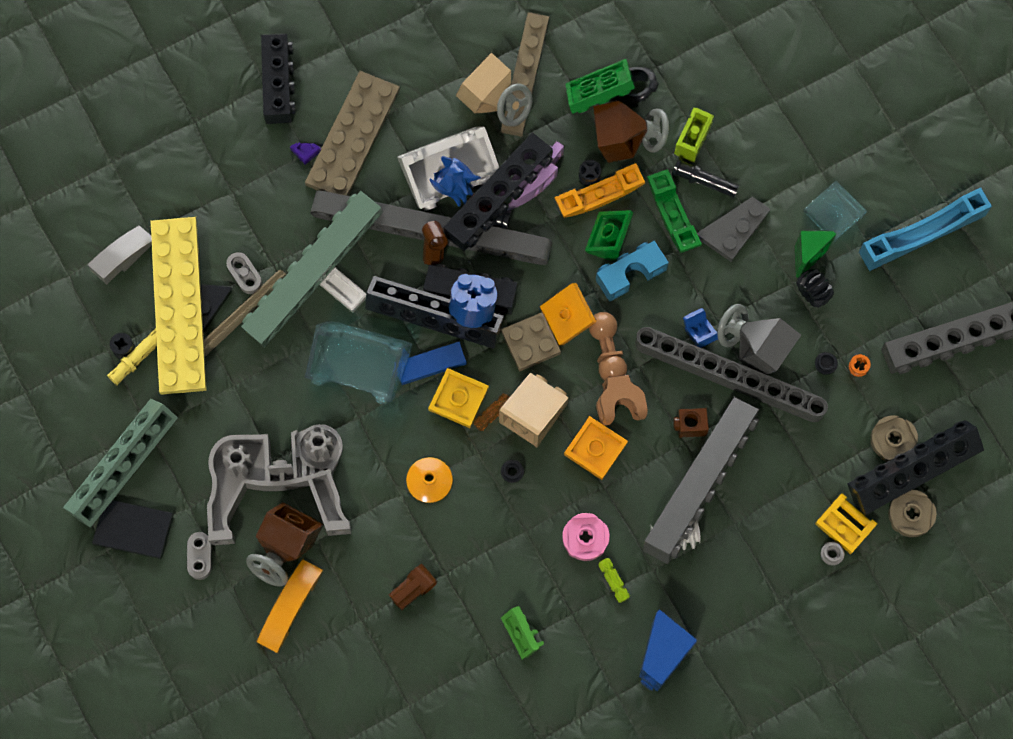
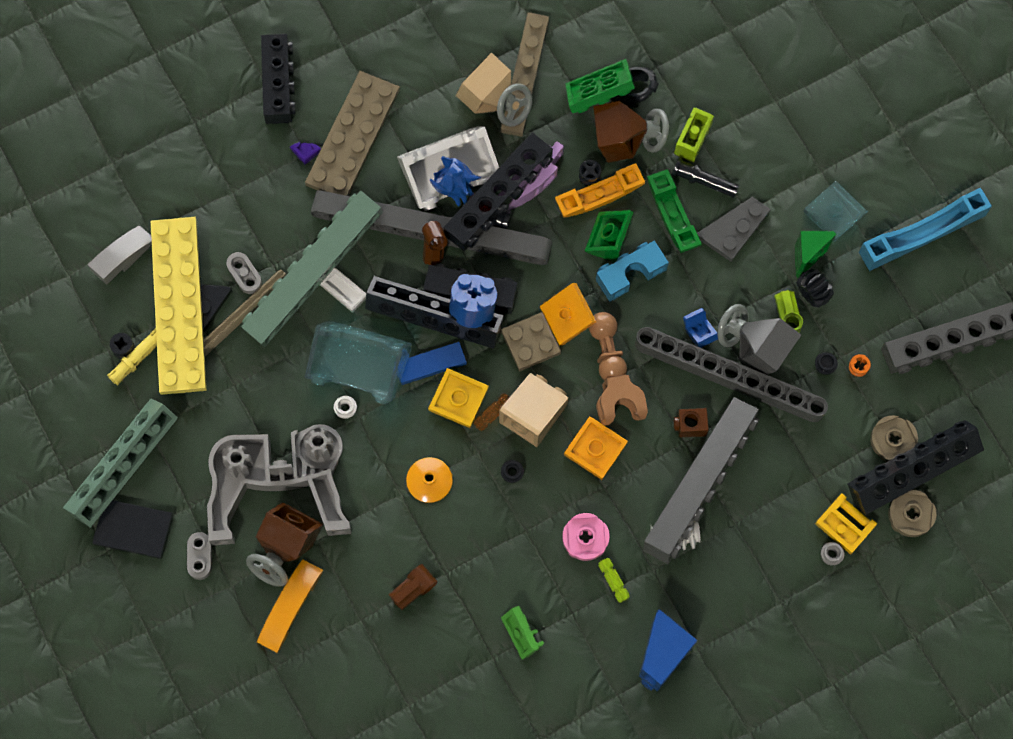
none -> white plate [334,396,357,419]
none -> lime piece [774,290,803,333]

